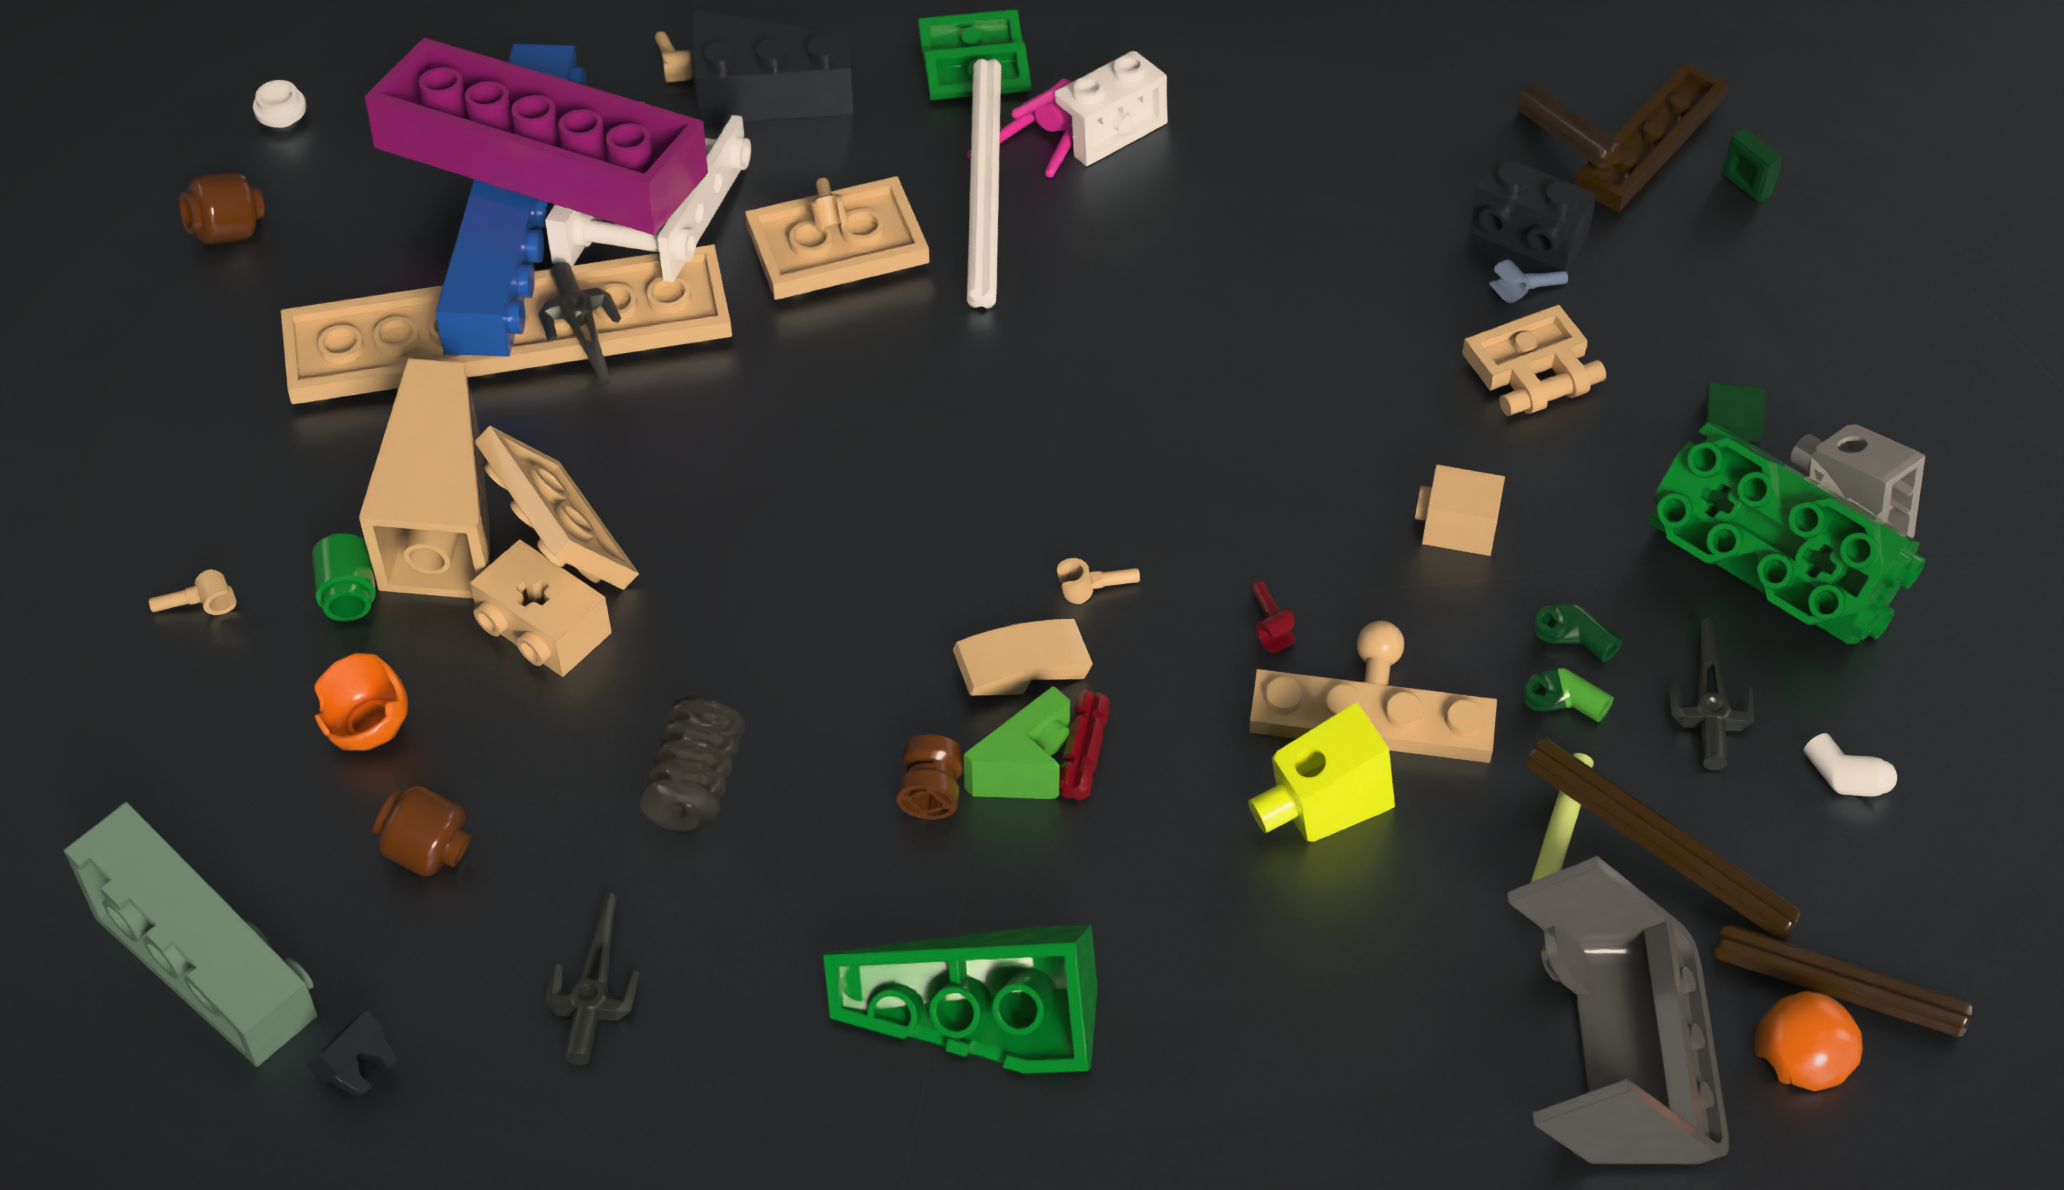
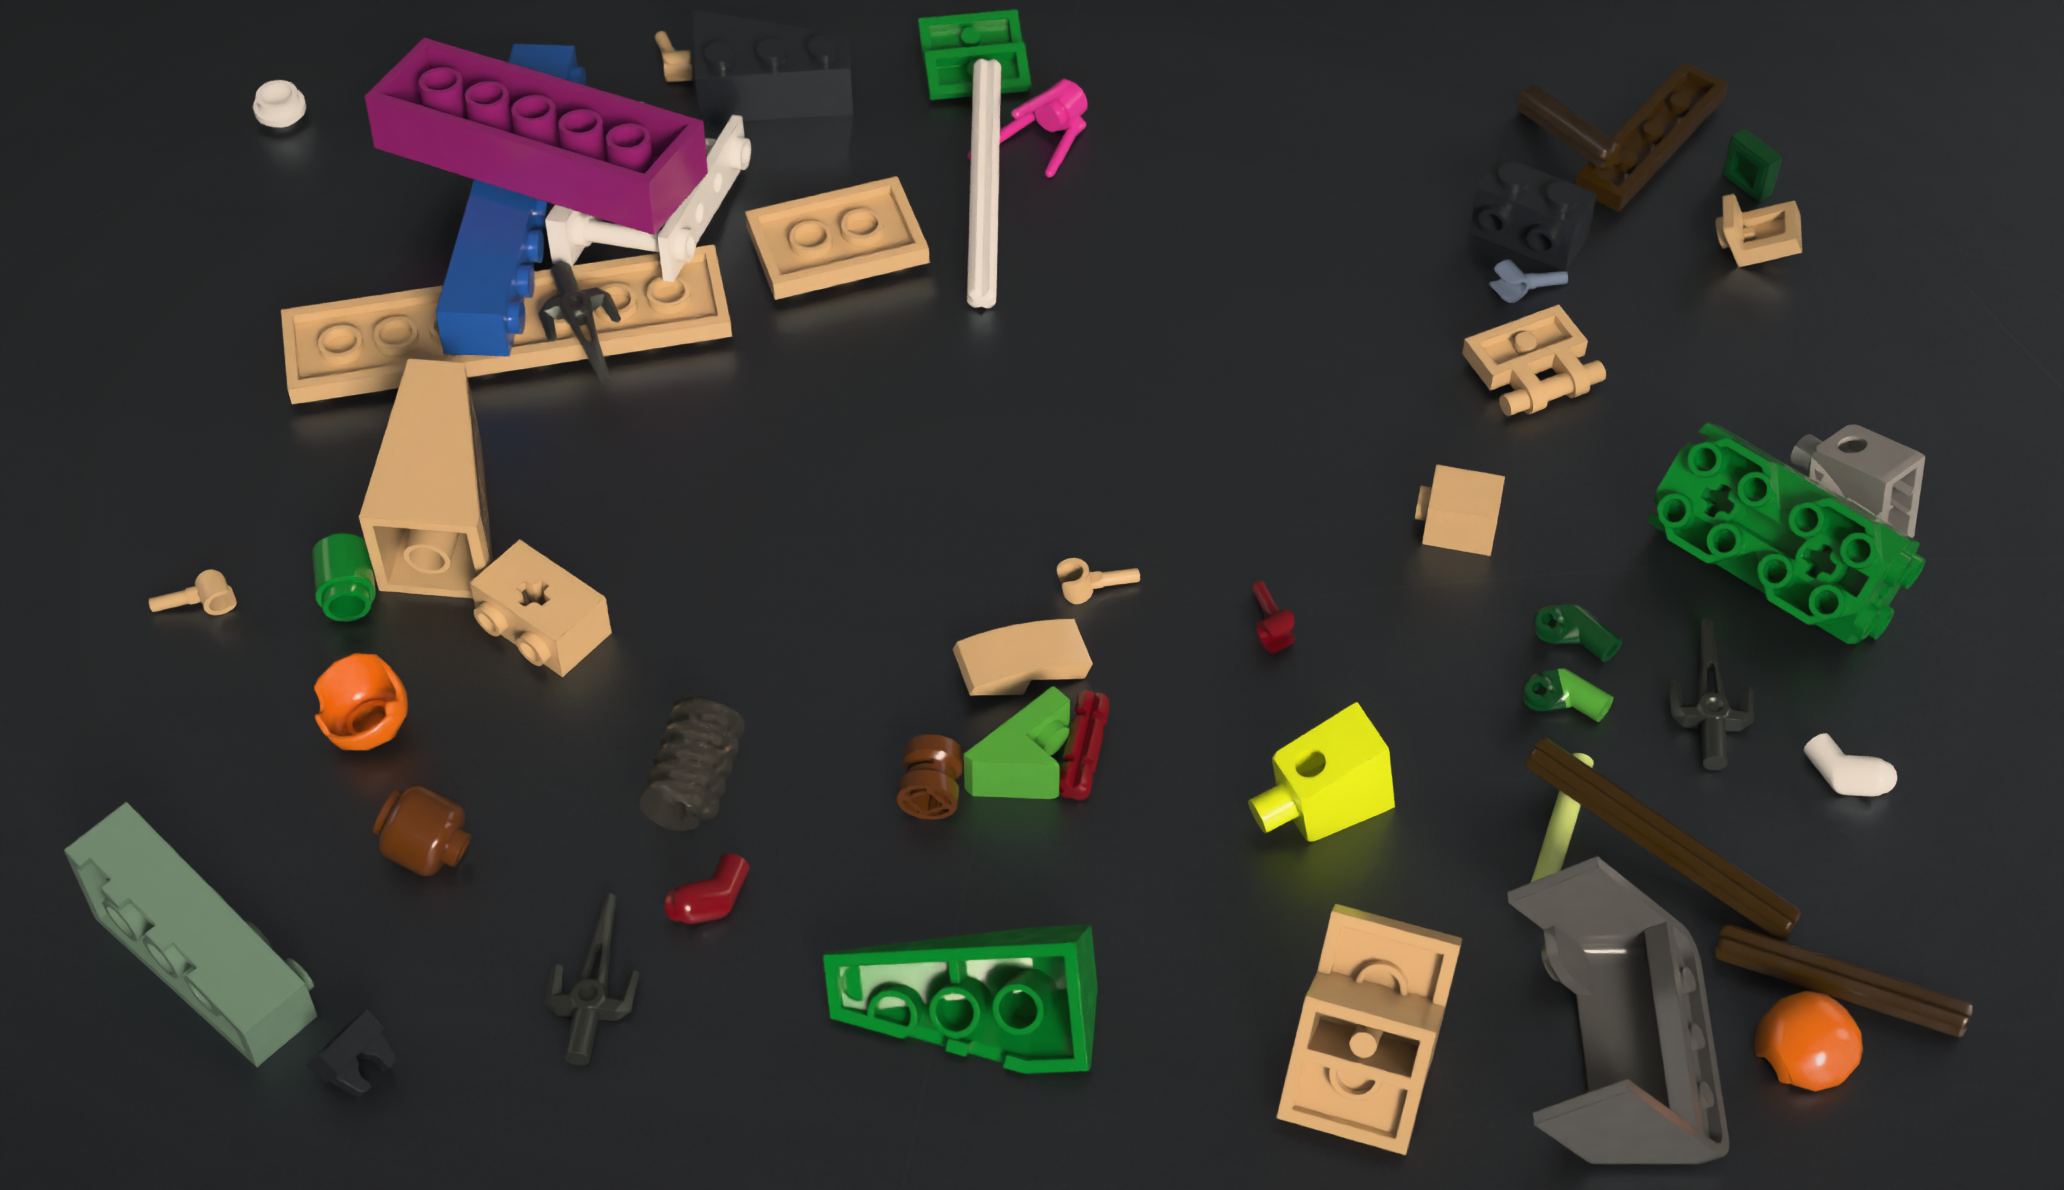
reddish brown head [179,172,264,245] -> none
tan plate [474,426,639,590] -> none
tan hand [811,178,848,232] -> none
white bracket [1055,51,1167,166] -> none
tan plate [1249,621,1497,763] -> none
dark green tile [1705,382,1765,443] -> none
none -> dark red arm [664,853,750,924]
none -> tan bracket [1277,904,1463,1155]
none -> tan bracket [1716,193,1802,267]

